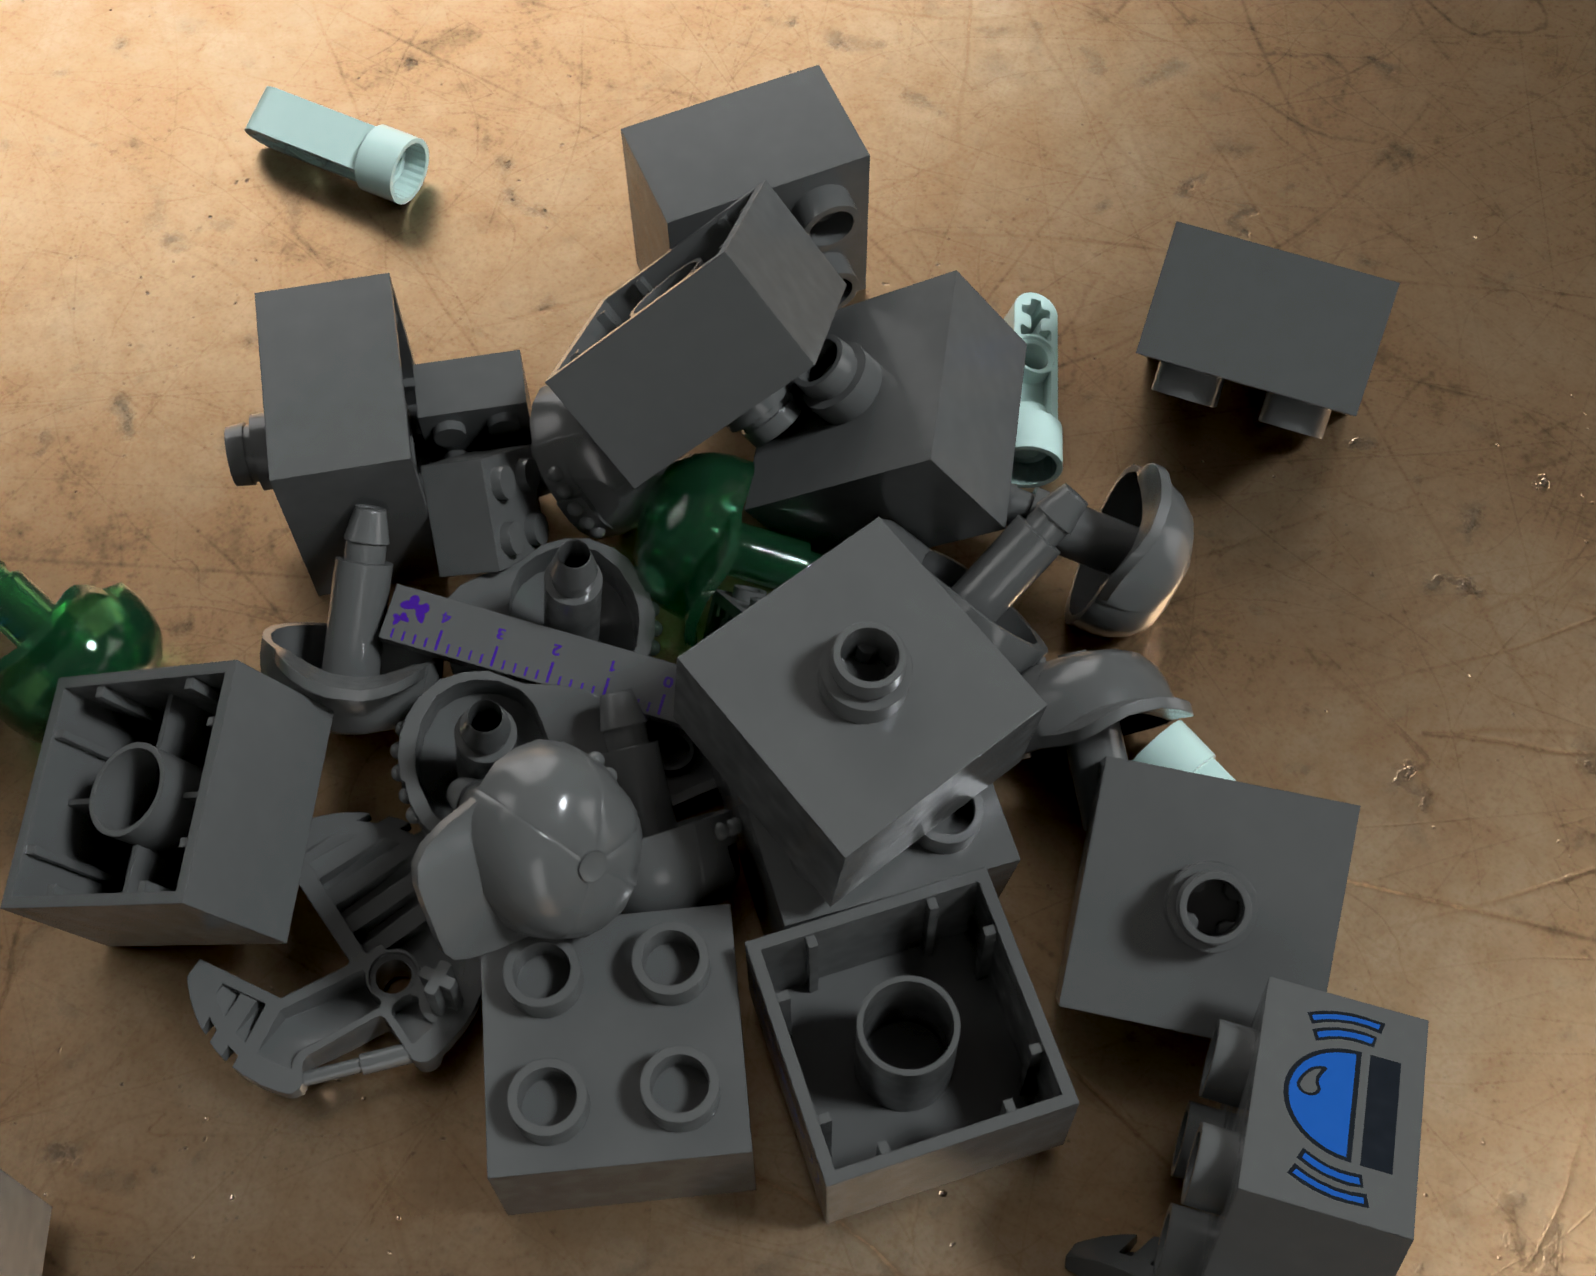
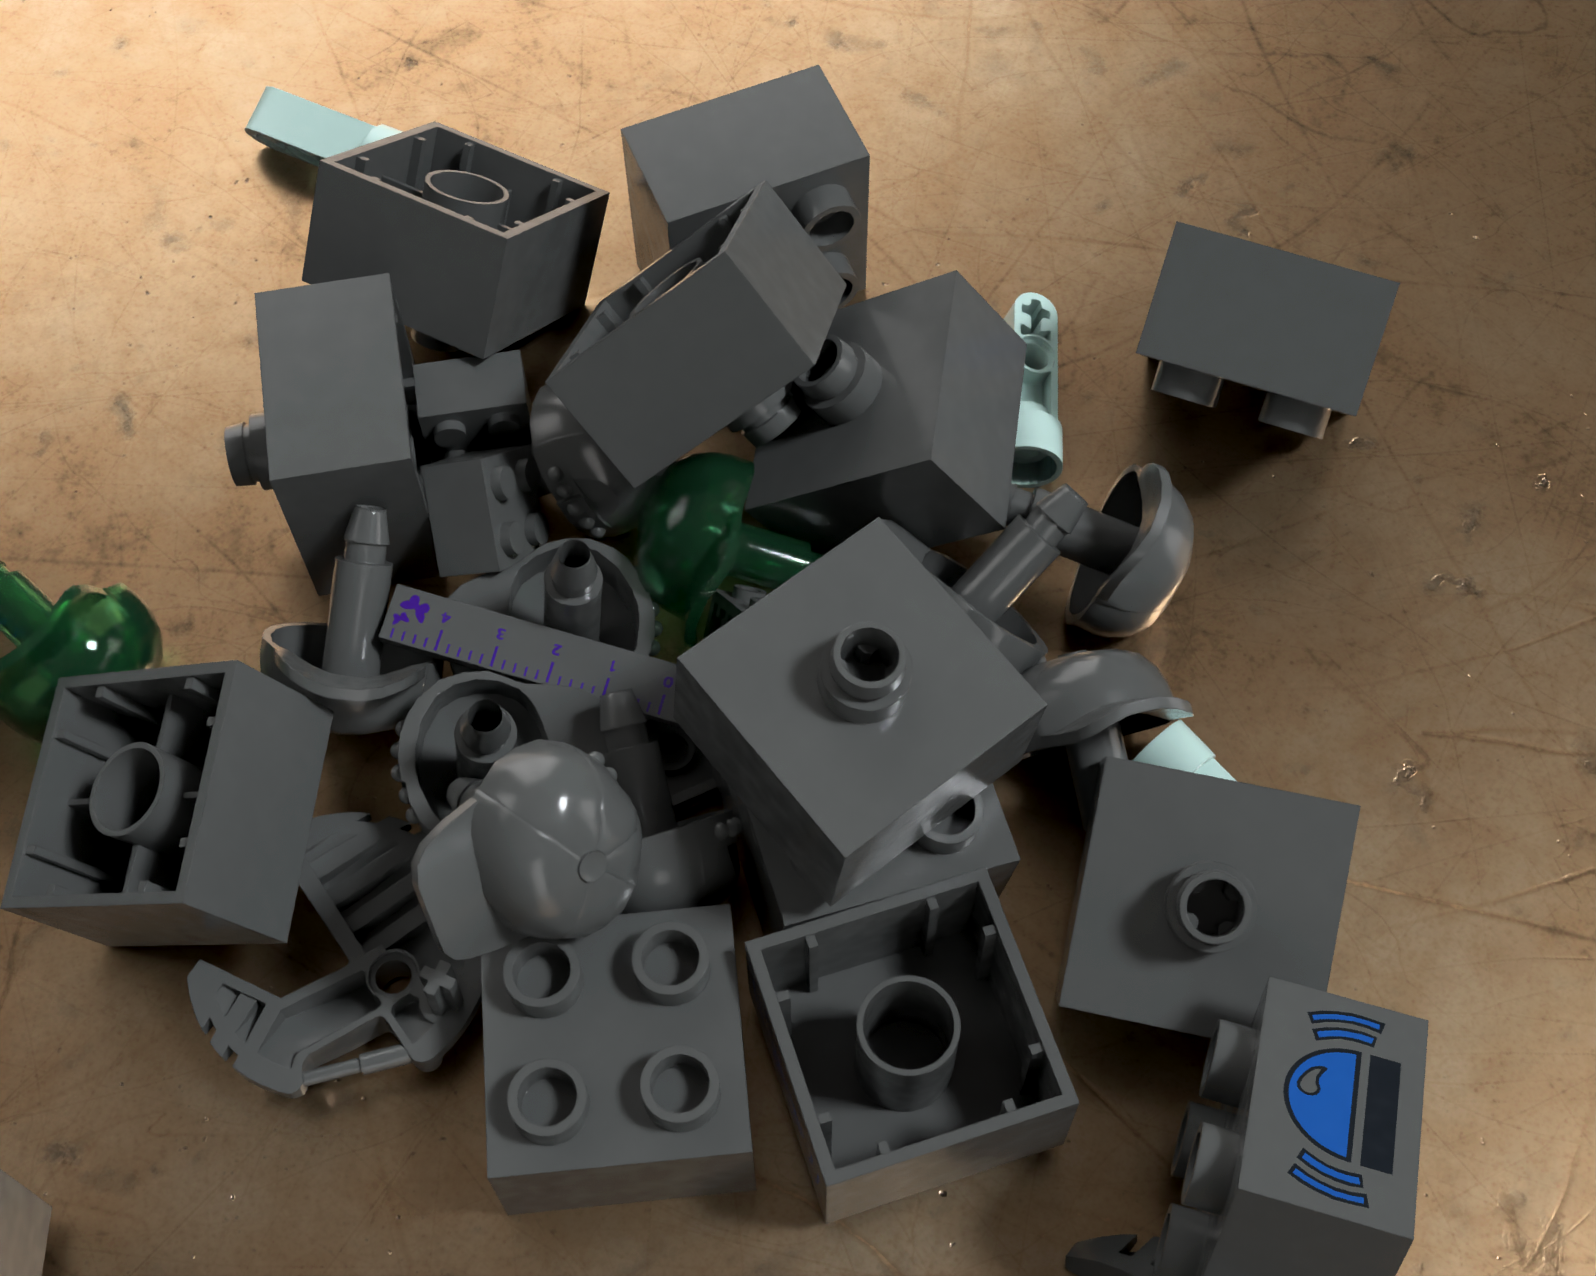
none -> dark grey brick [302,121,610,359]

